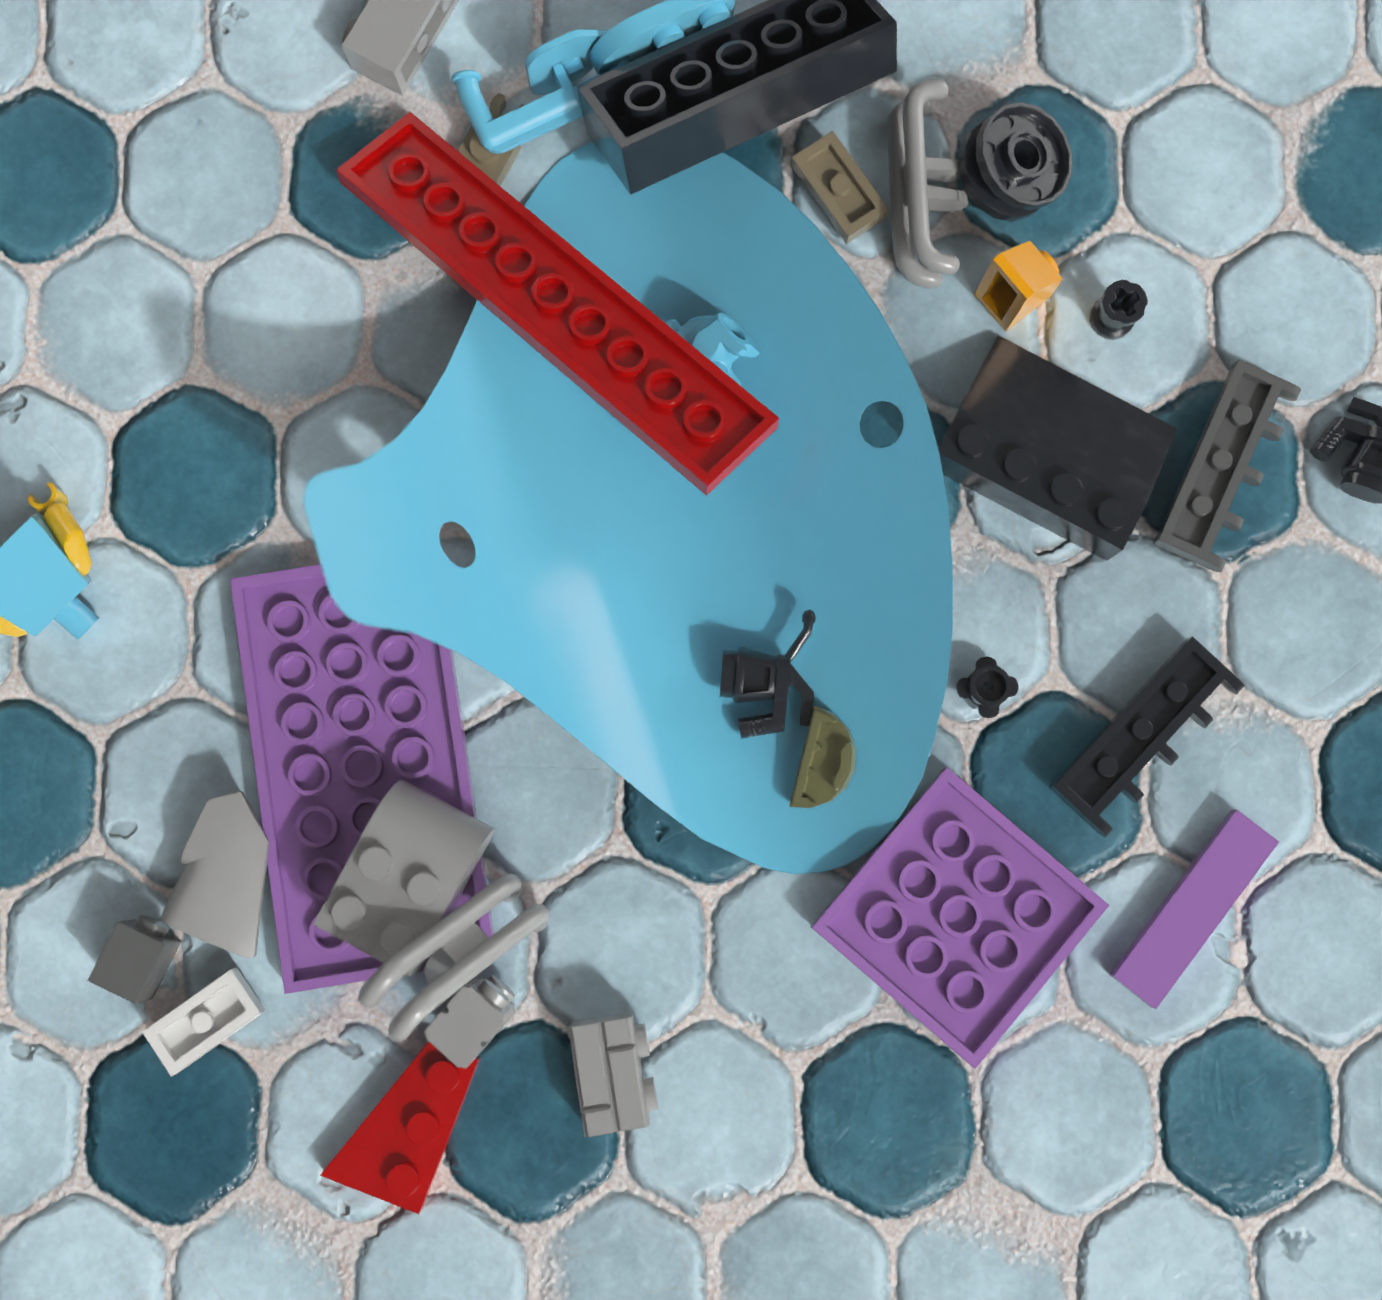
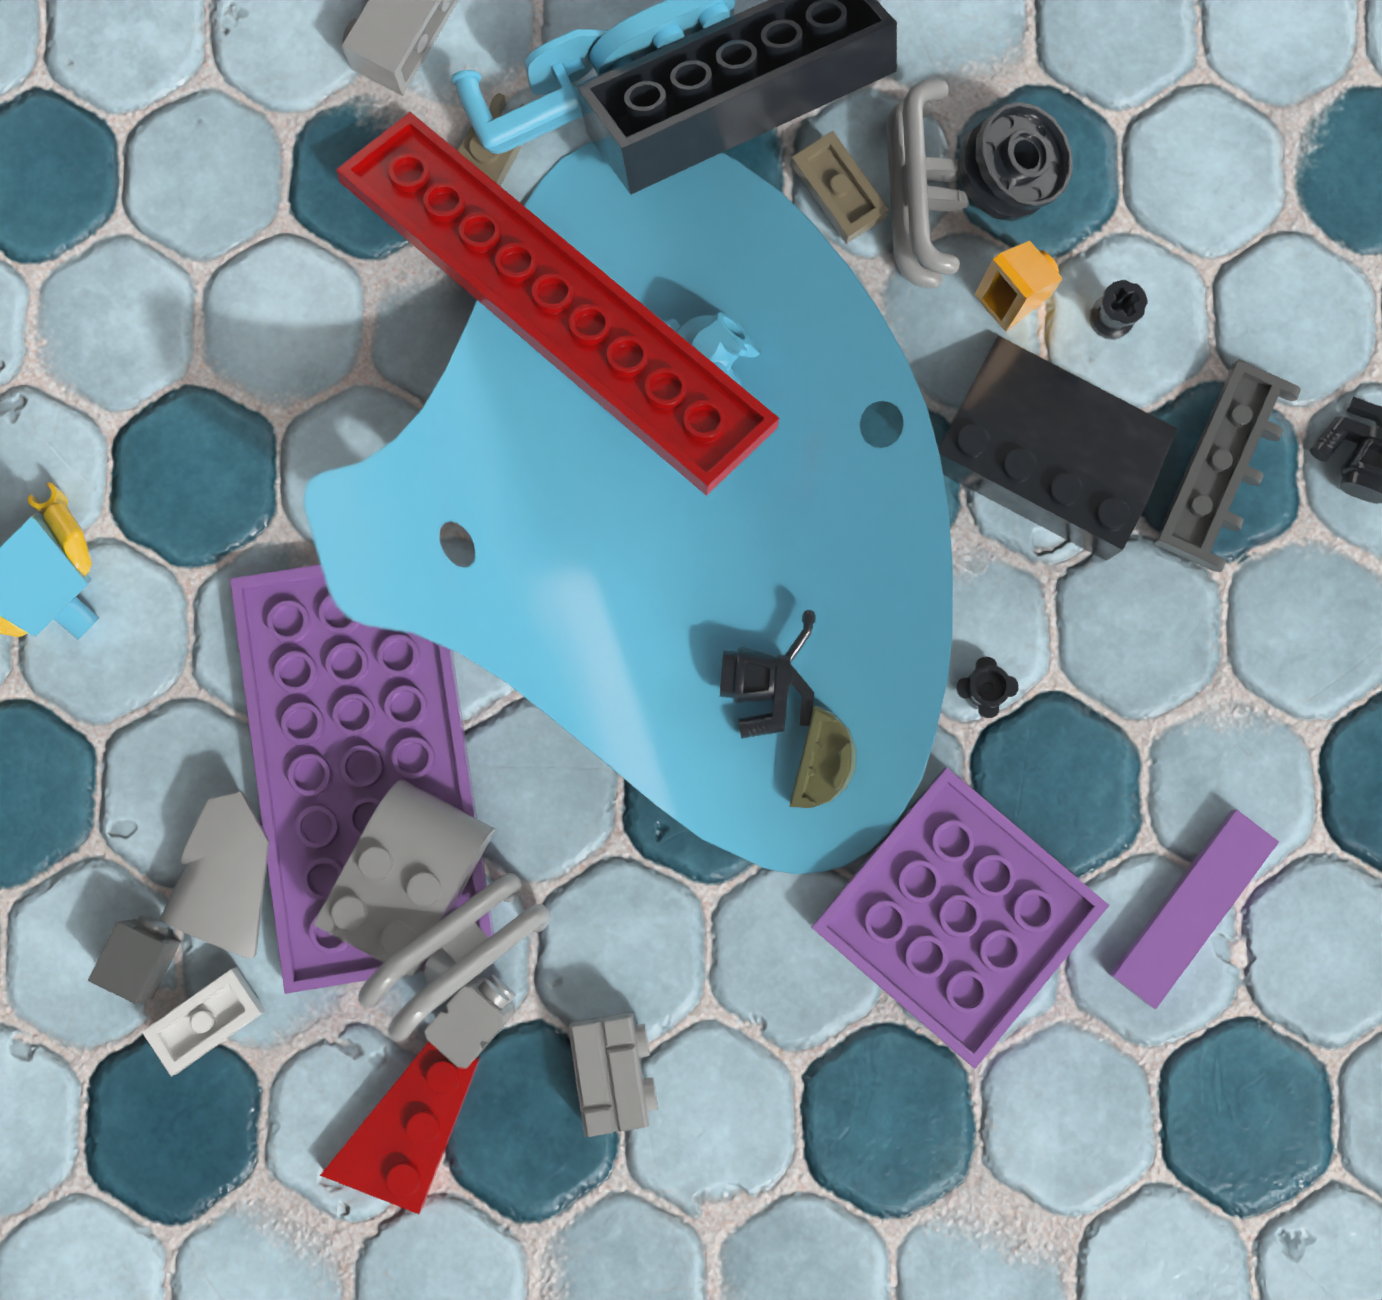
black hinge [1049,636,1244,838] -> none

